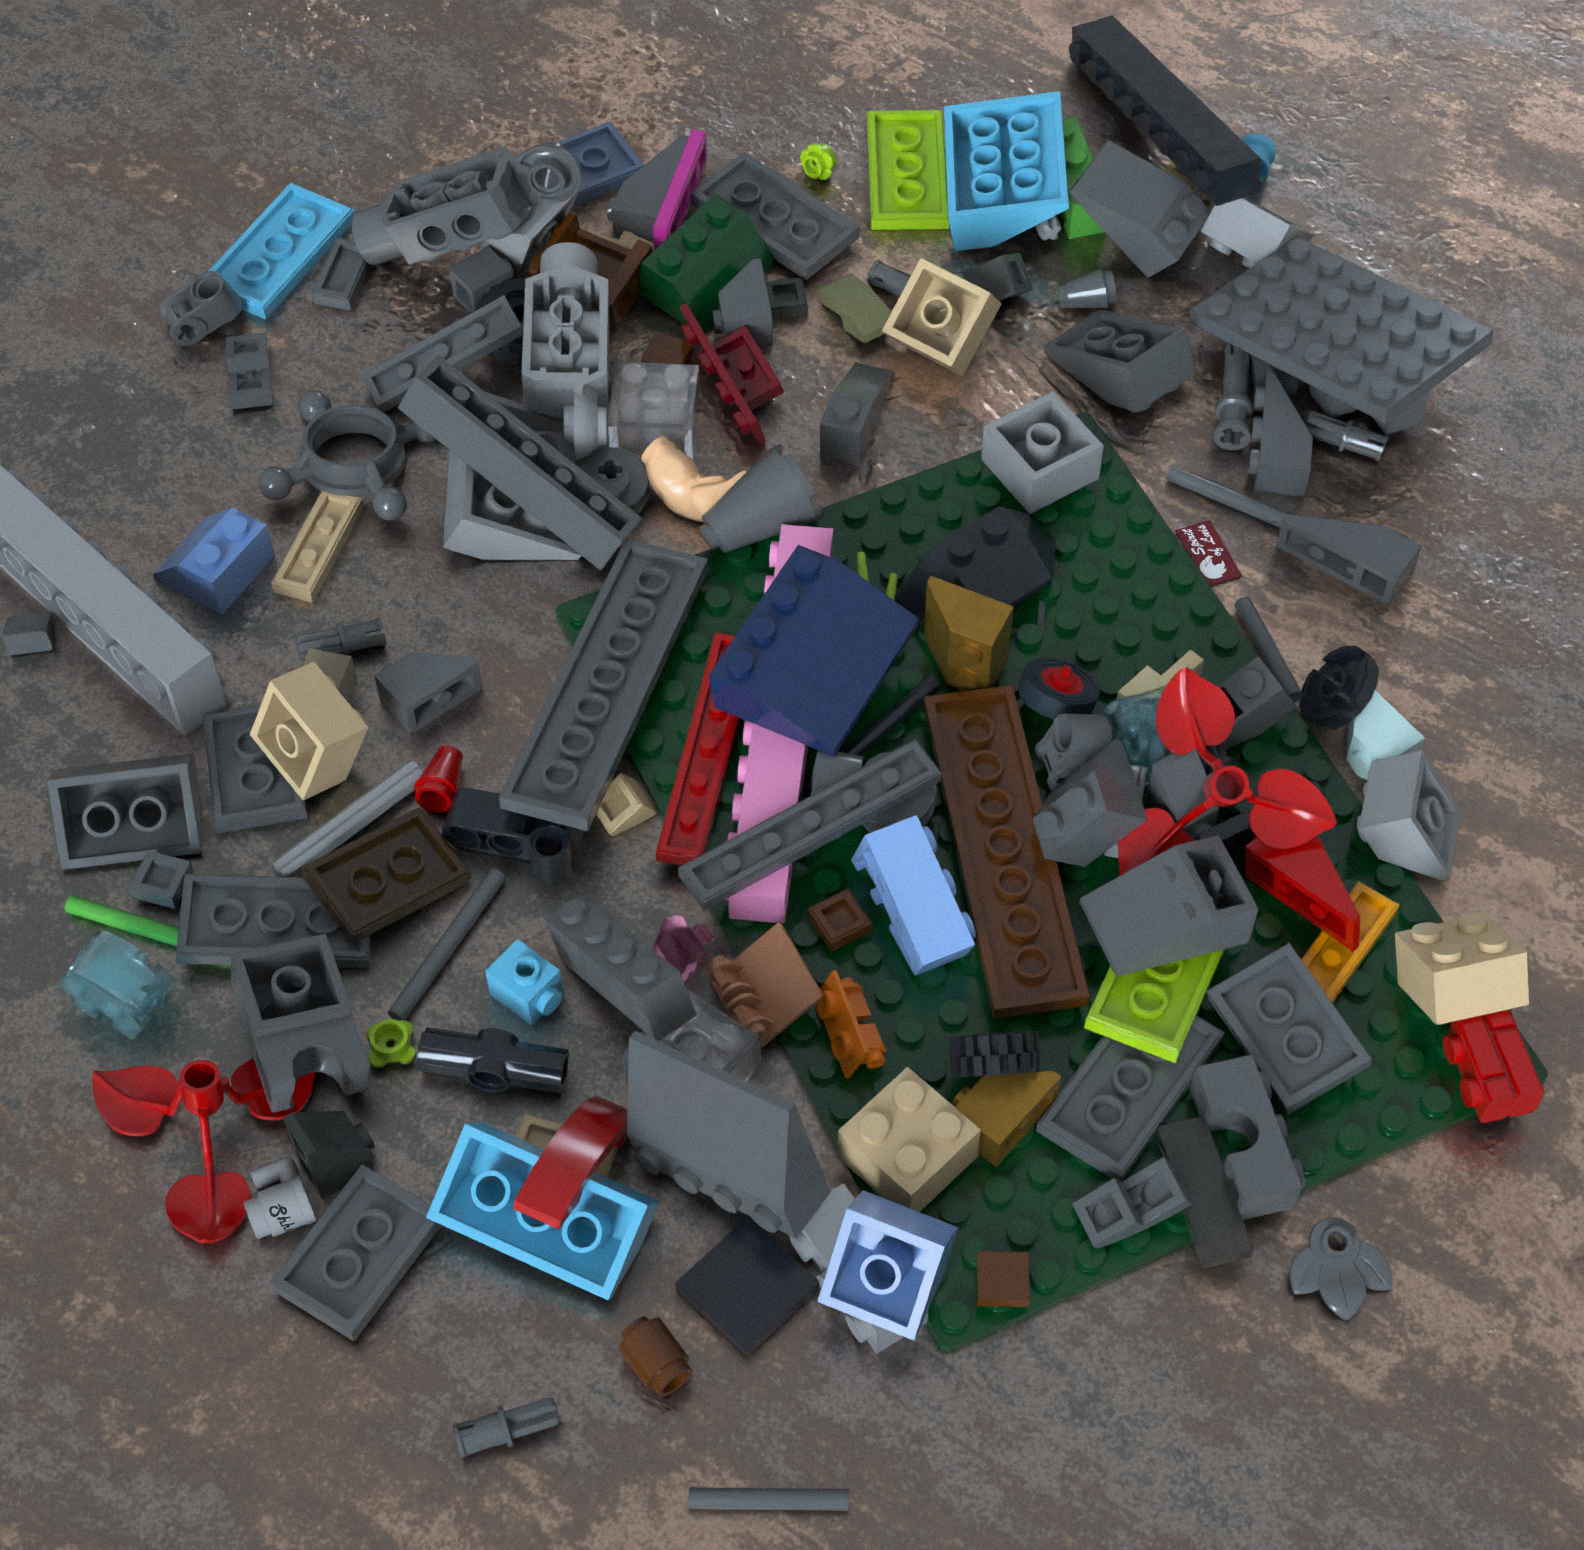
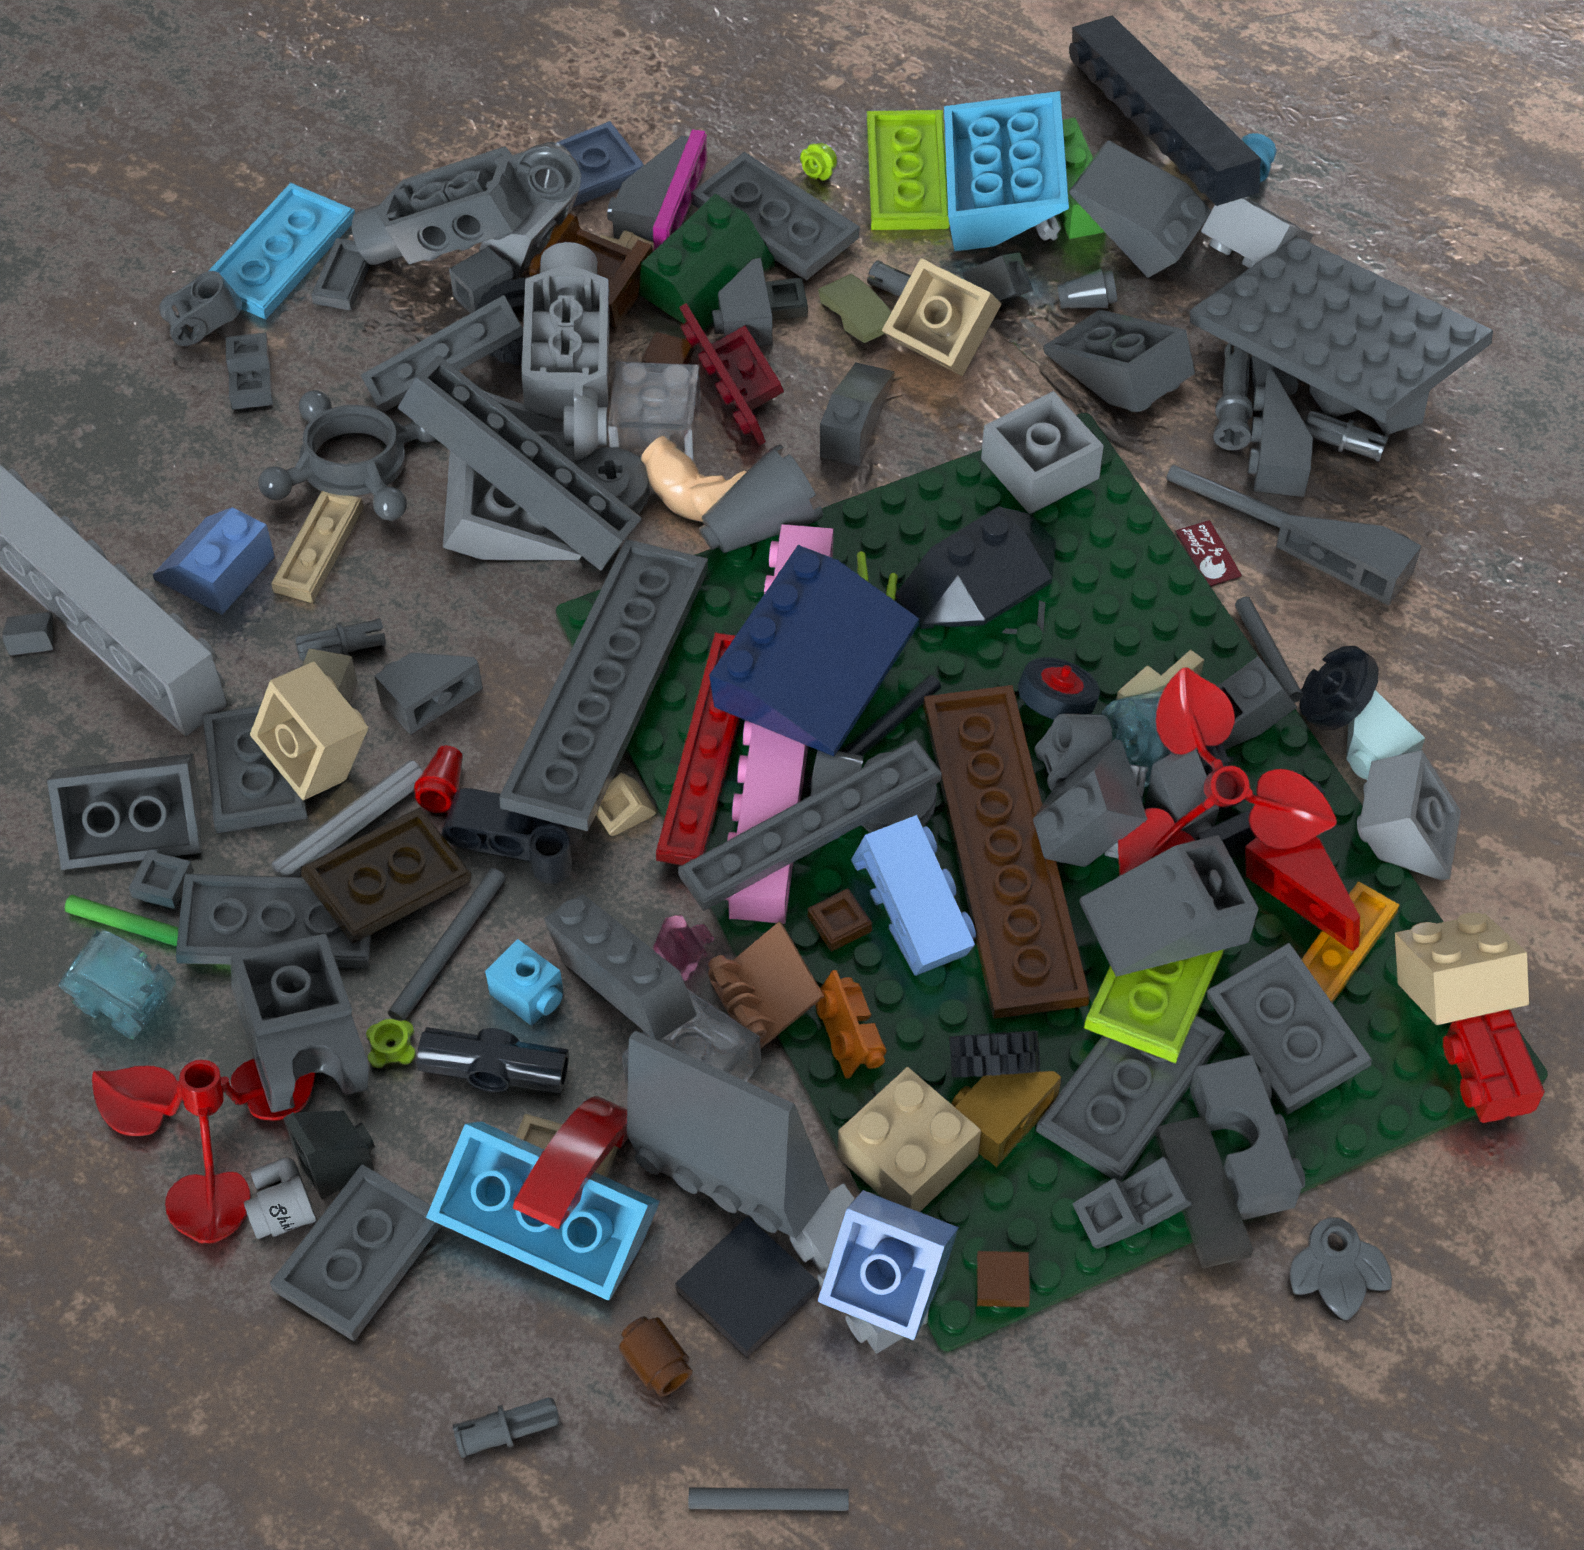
pearl gold slope [924,576,1014,692] -> none

